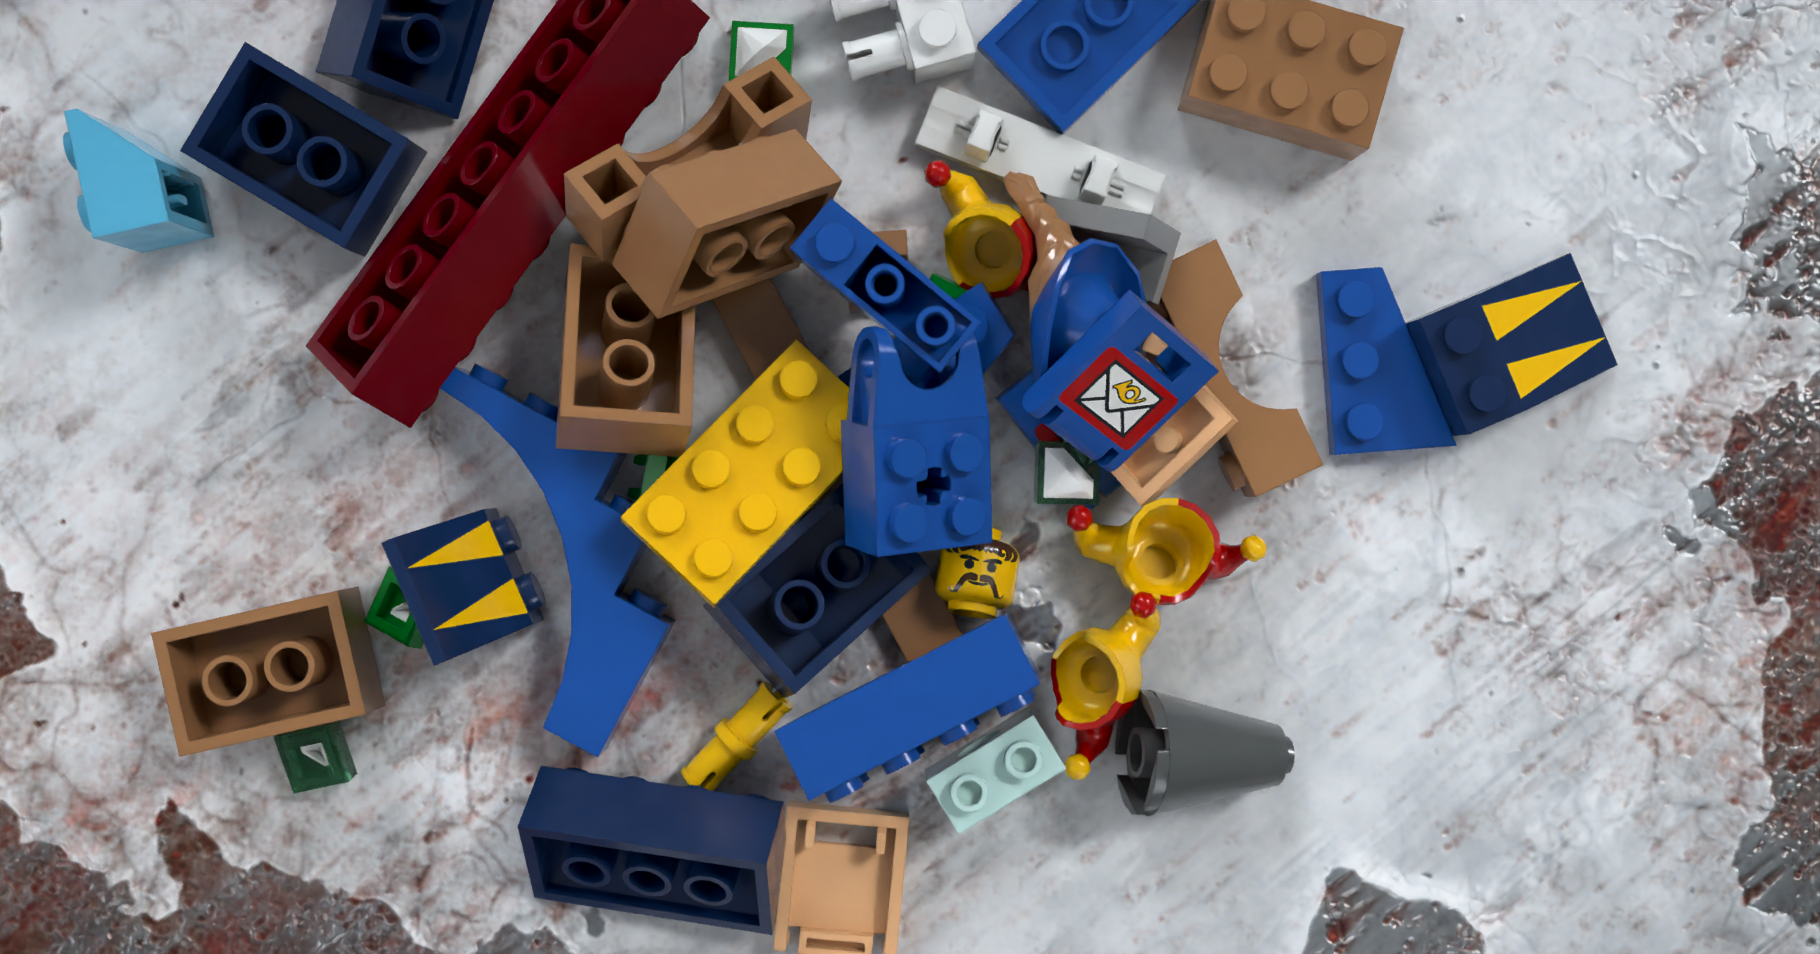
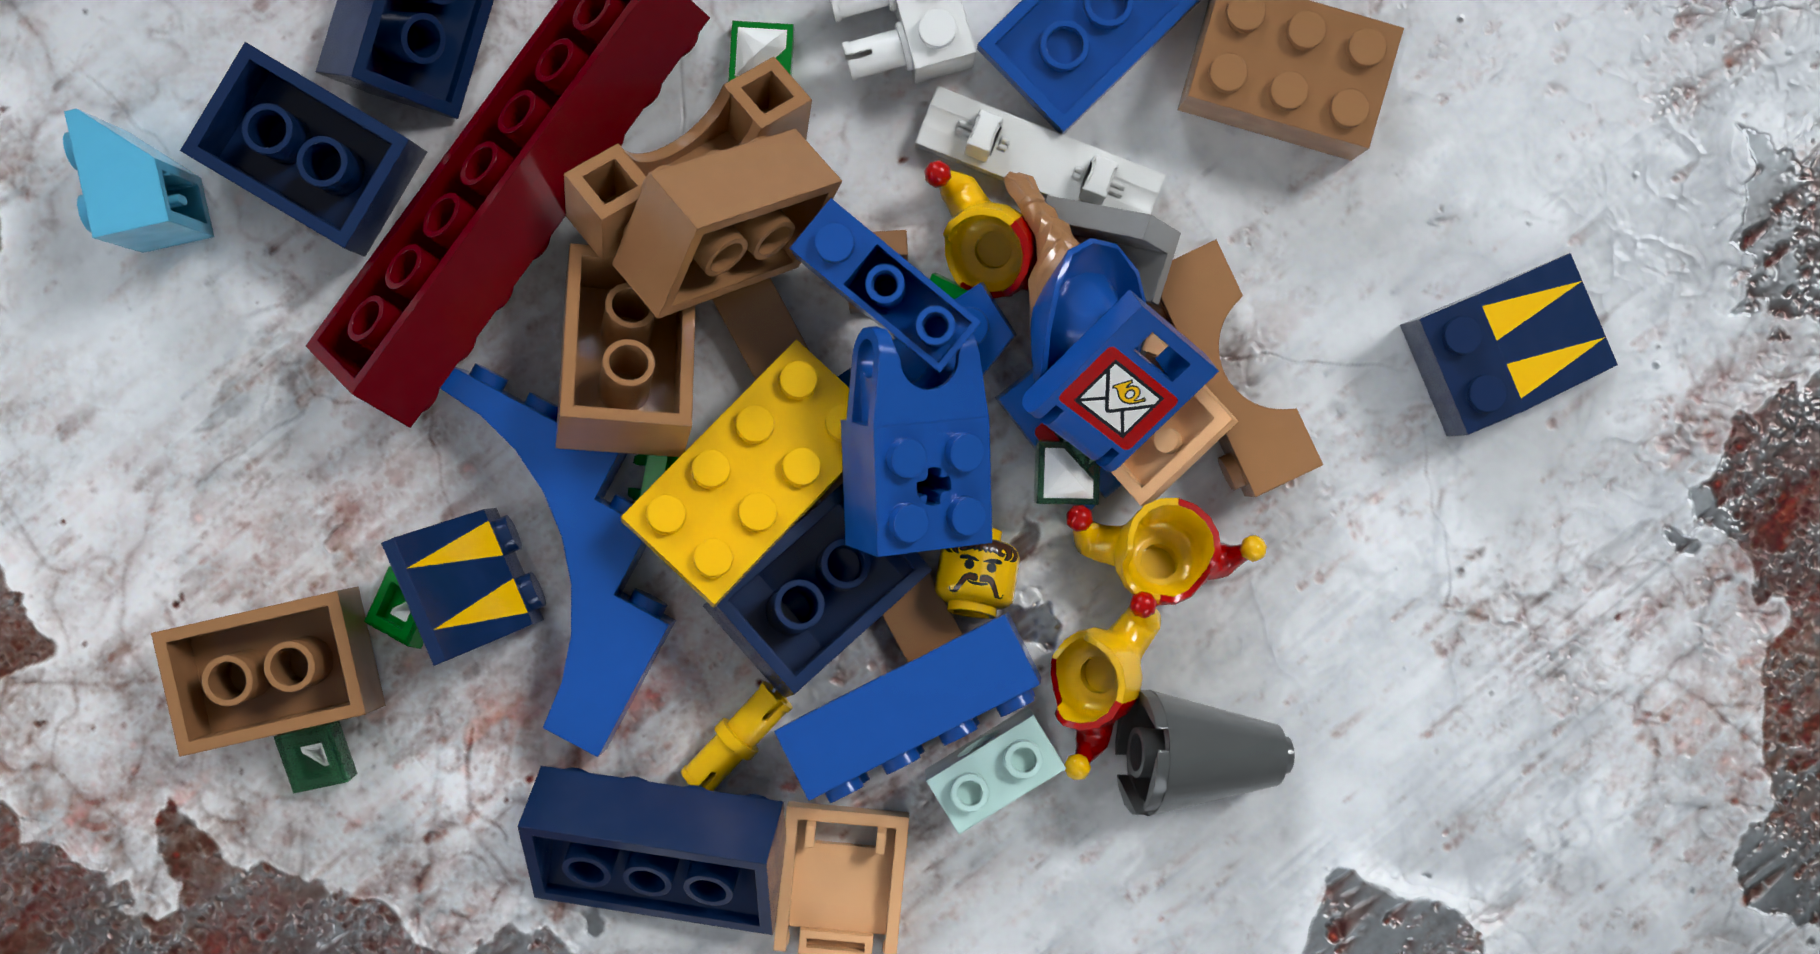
blue wing [1316,267,1457,455] -> none

